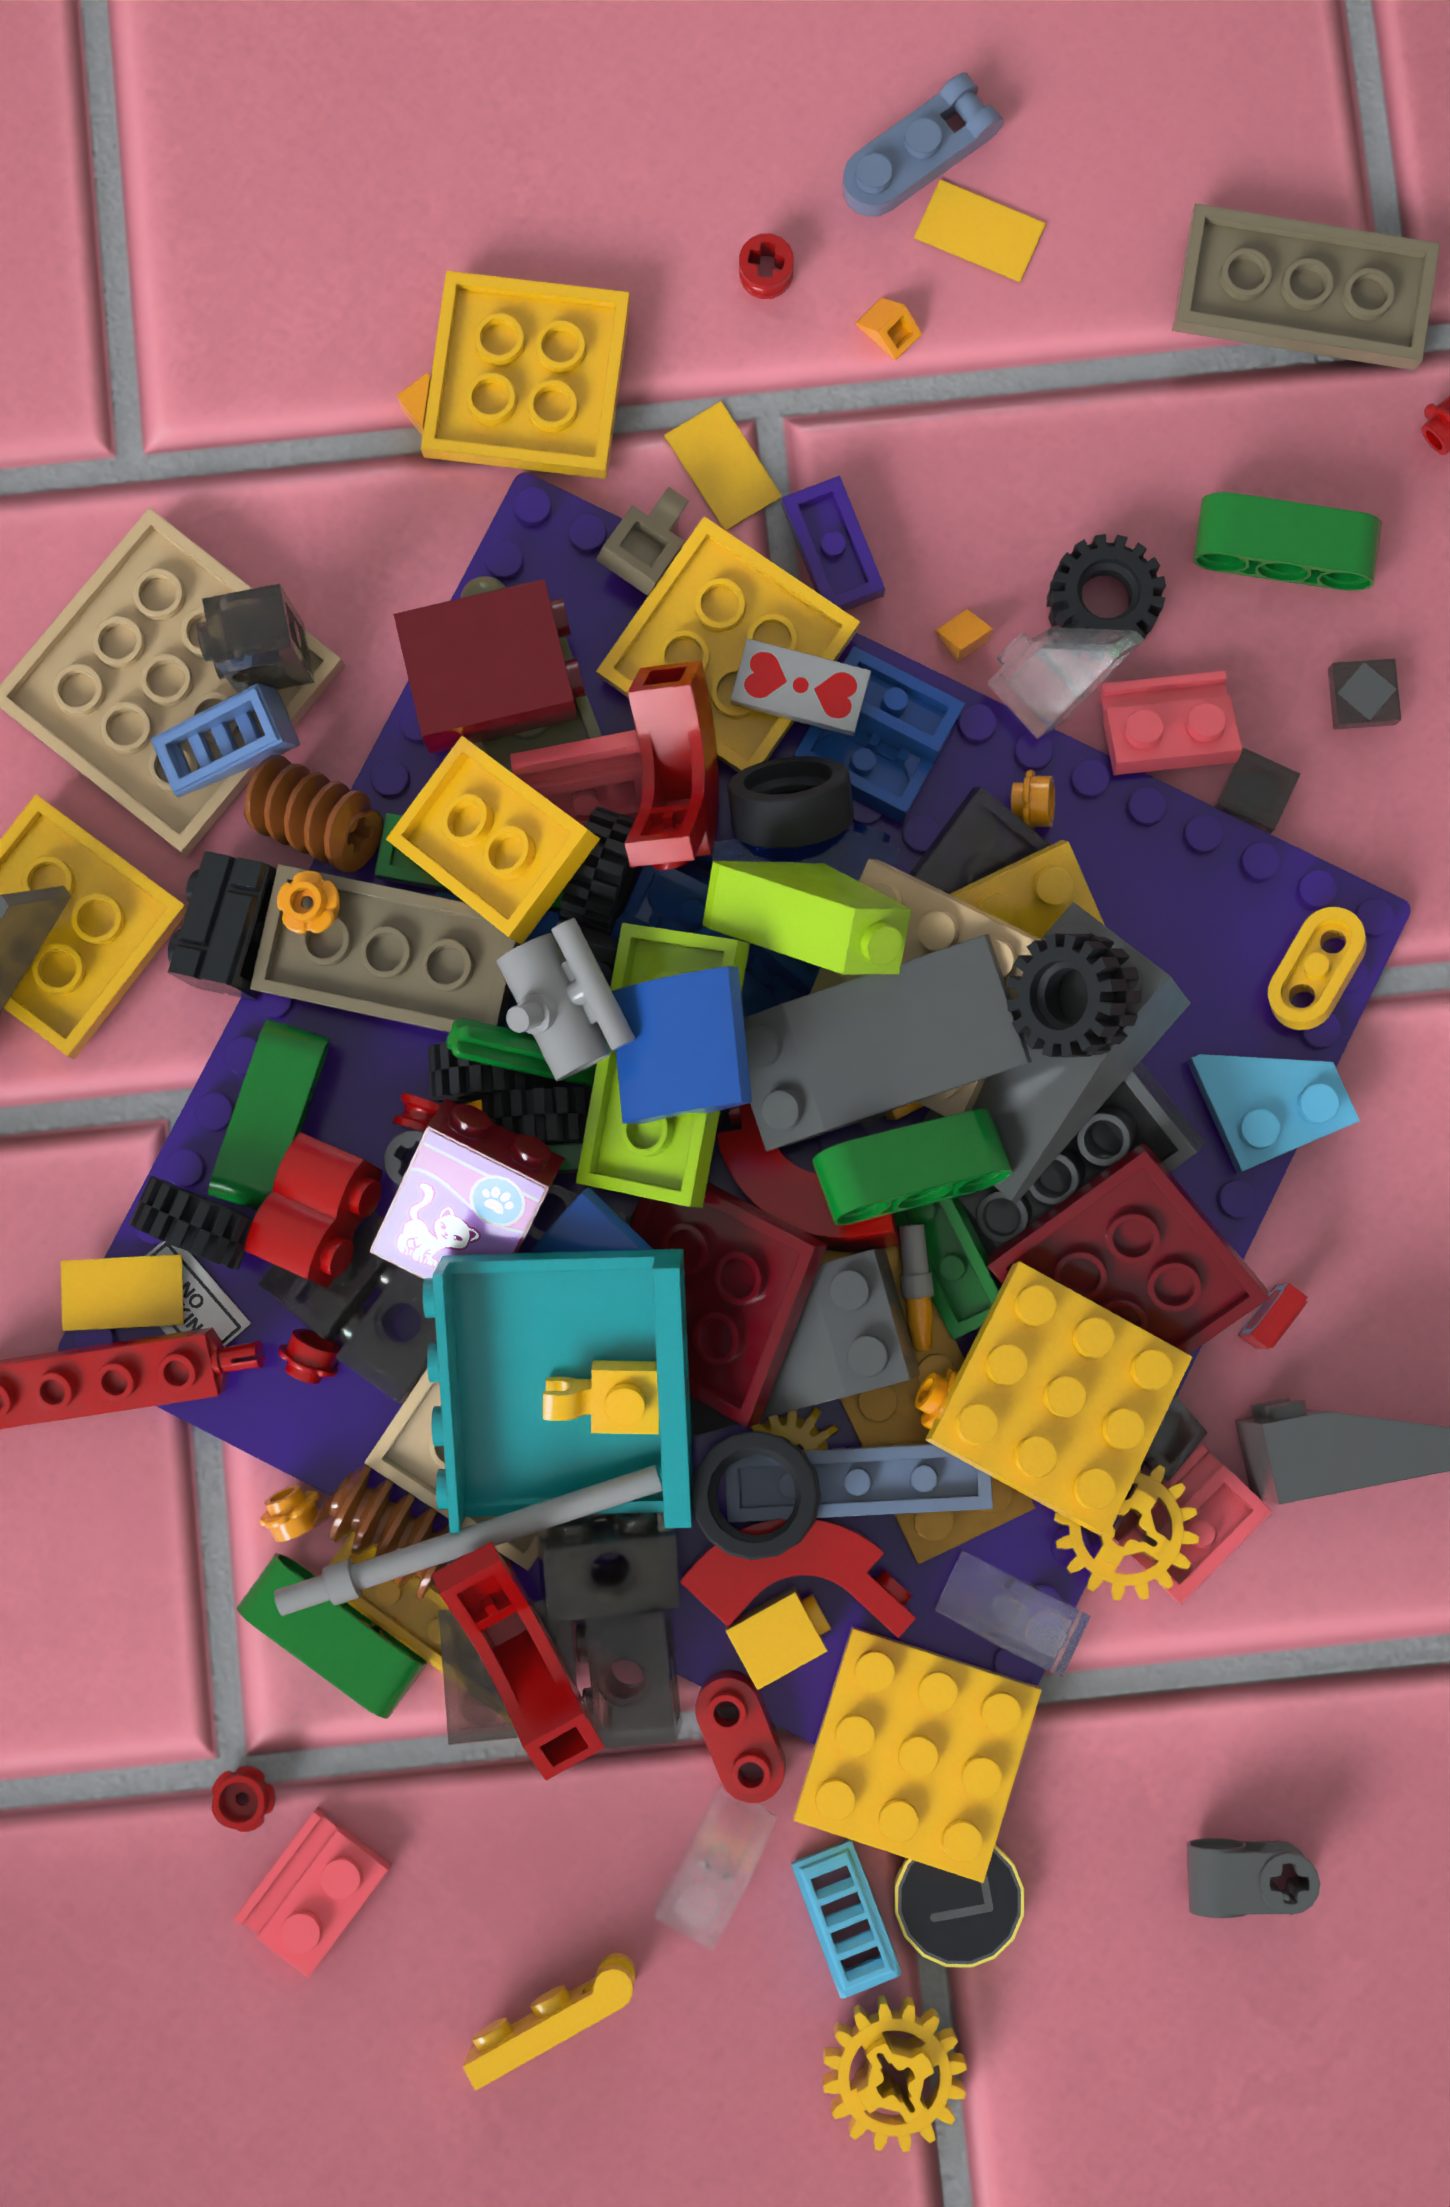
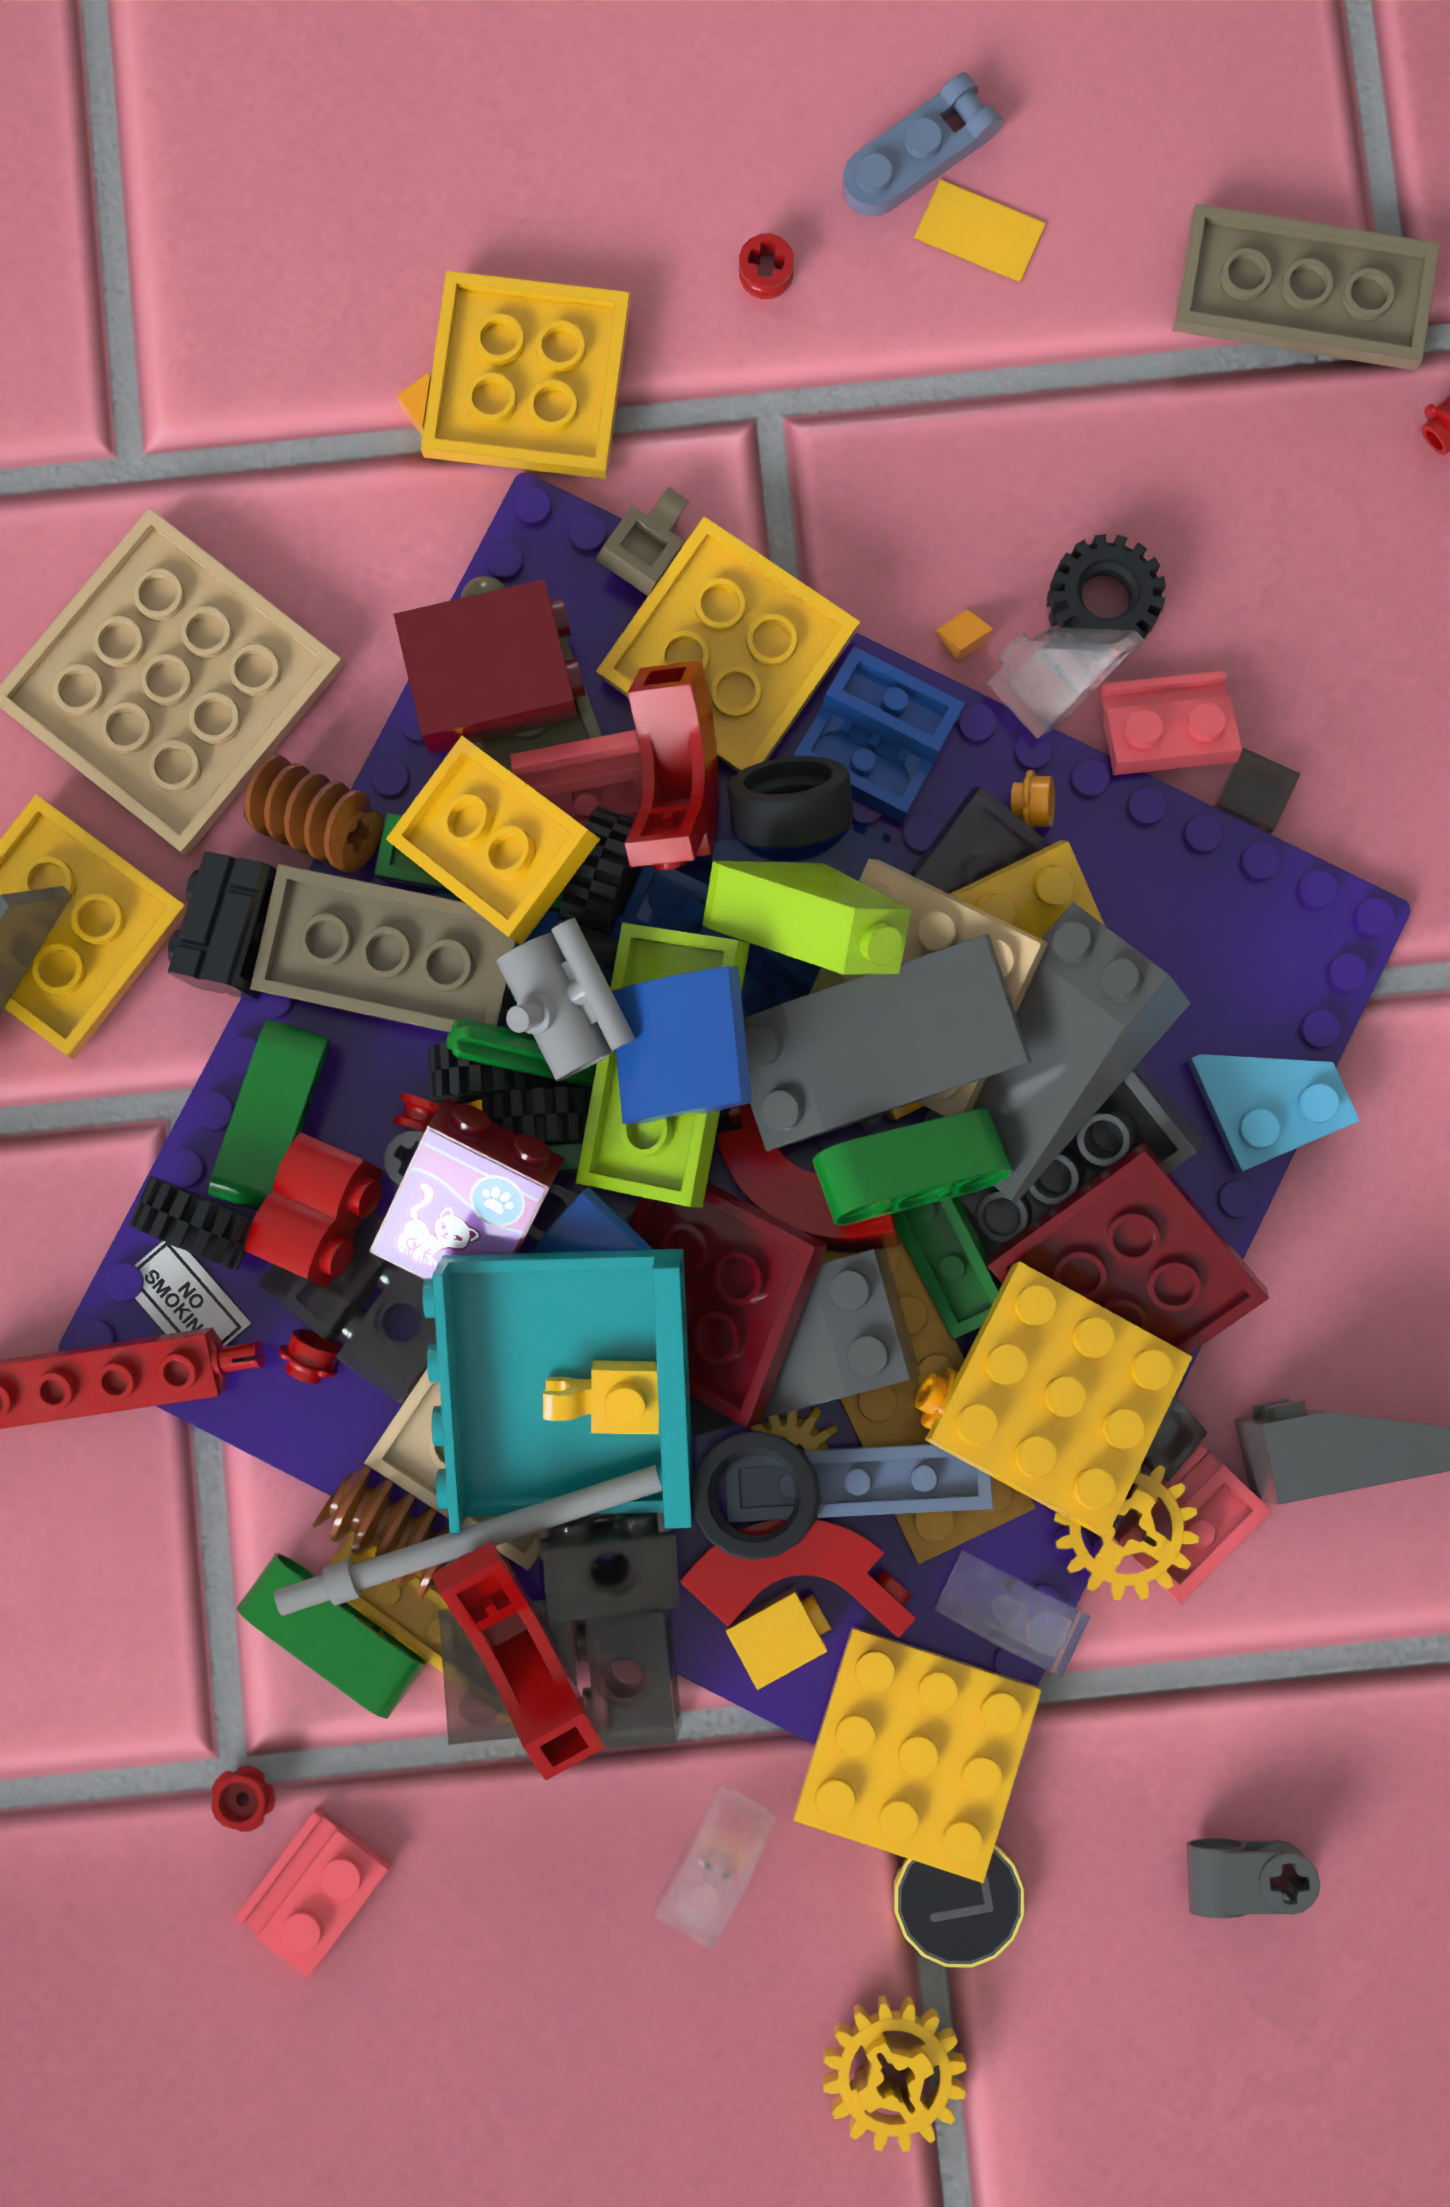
yellow sticker [60,1254,184,1331] -> none
medium blue slope [151,683,300,797] -> none
clear smoke brick [196,584,315,693] -> none
light orange plate [259,1485,320,1542] -> none
light orange plate [277,871,340,934] -> none
yellow plate [463,1953,636,2091] -> none
yellow sticker [664,401,783,531] -> none
red plate [695,1671,786,1803] -> none
light grey tile [730,638,871,736] -> none
dark purple plate [781,476,885,611] -> none
medium azure slope [791,1839,902,1998] -> none
light orange piece [855,297,922,360] -> none
light grey piece [898,1224,934,1351] -> none
black tyre [1007,933,1141,1058] -> none
green beam [1193,492,1382,591] -> none
red tile [1238,1283,1308,1349] -> none
yellow plate [1268,907,1367,1030] -> none
clear smoke tile [1328,658,1401,730] -> none

